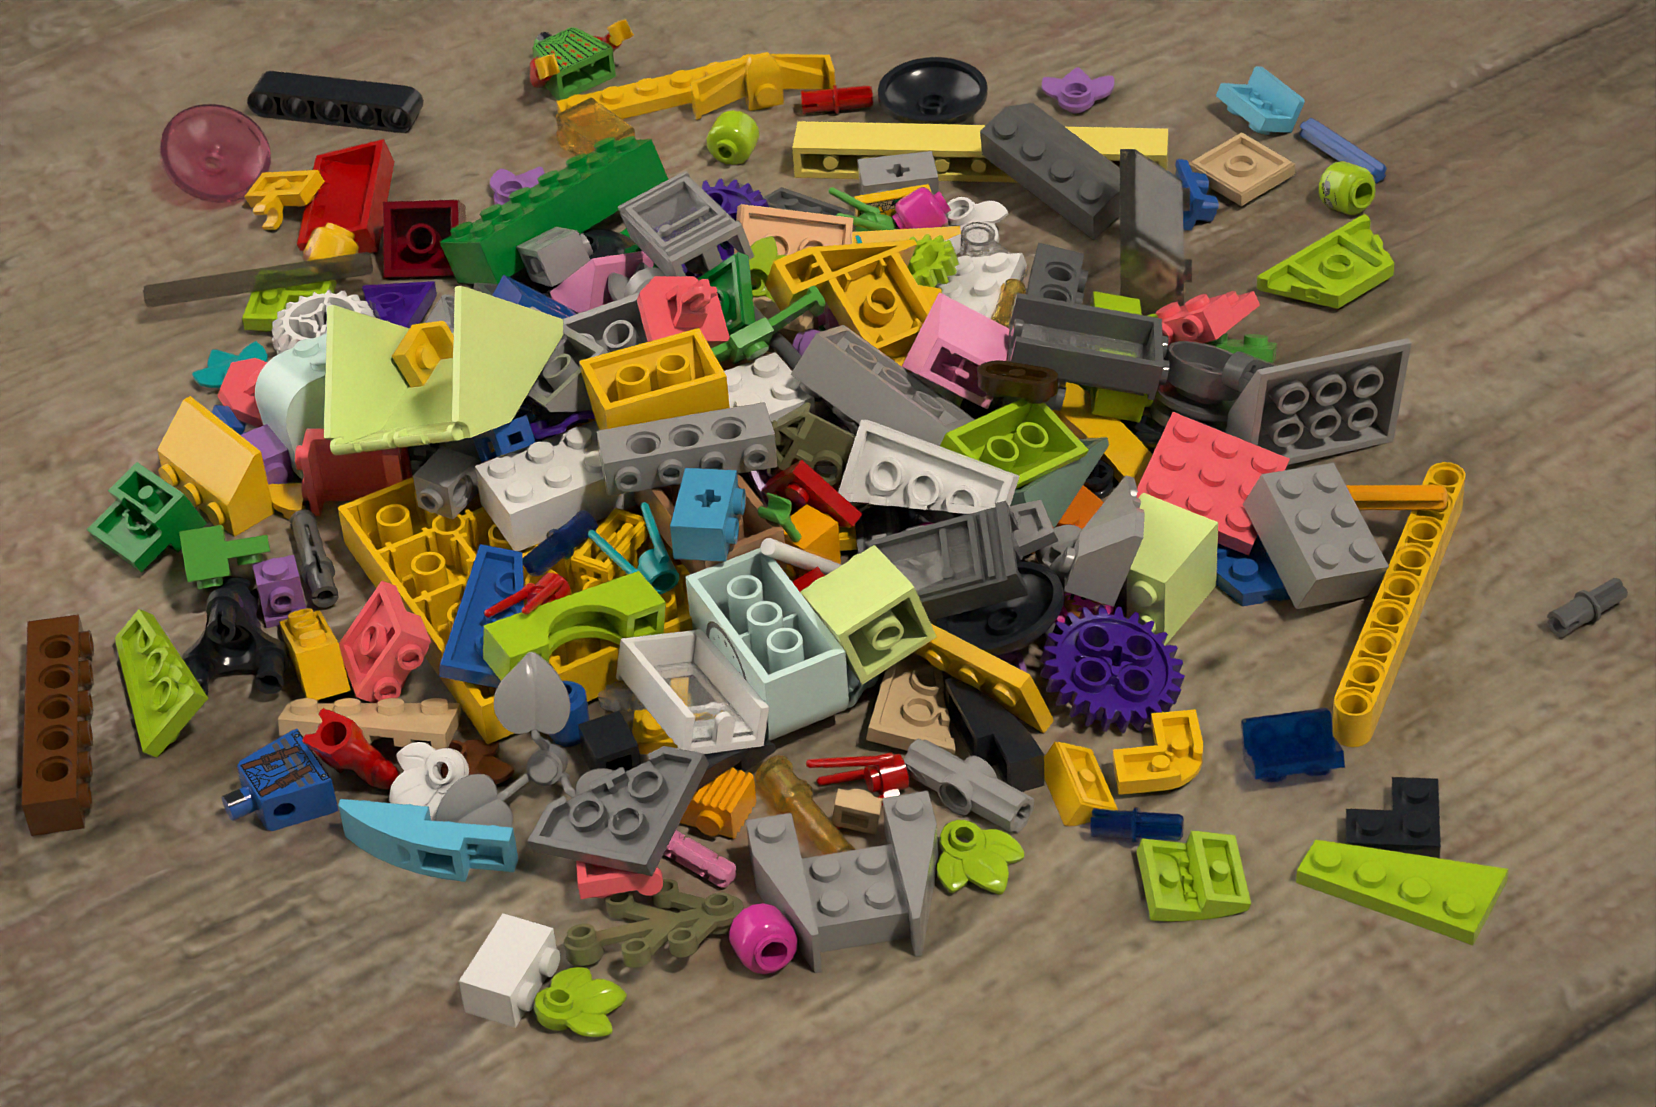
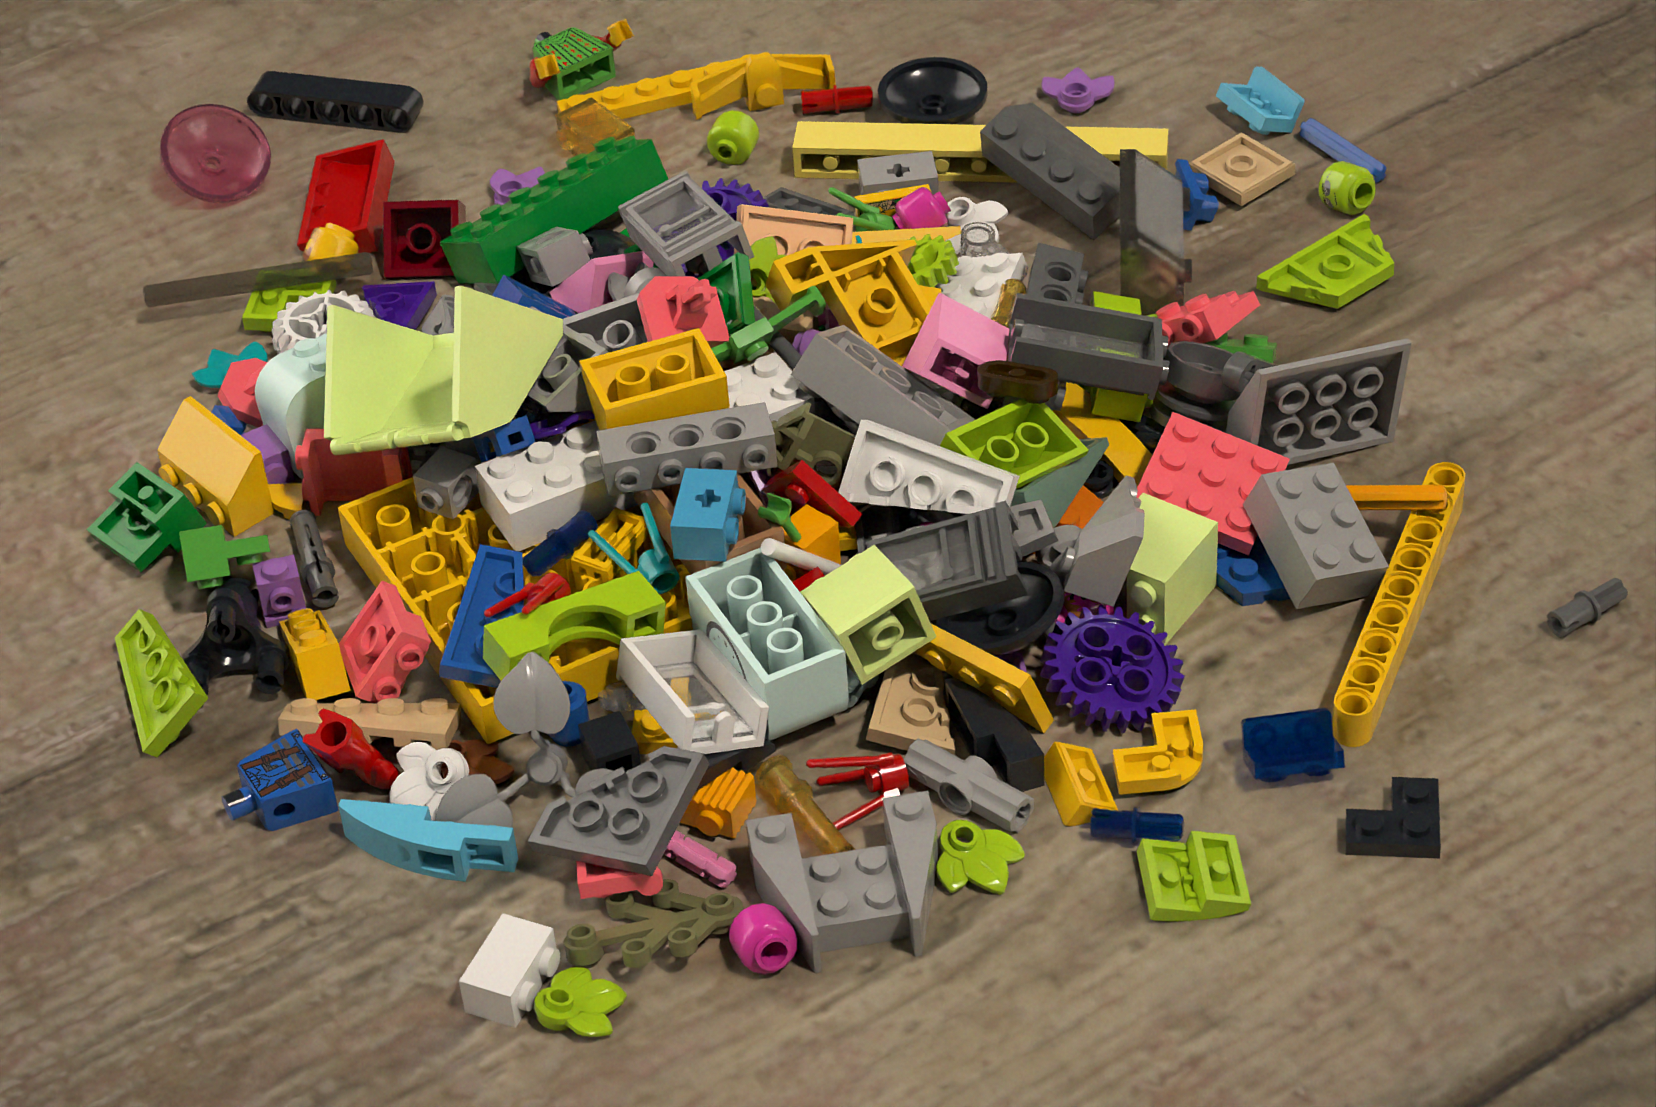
reddish brown brick [22,614,94,836] -> none
yellow plate [244,170,325,230] -> none
yellow bracket [392,321,454,388] -> none
tan plate [831,788,883,835] -> none
lime wing [1296,839,1509,945] -> none

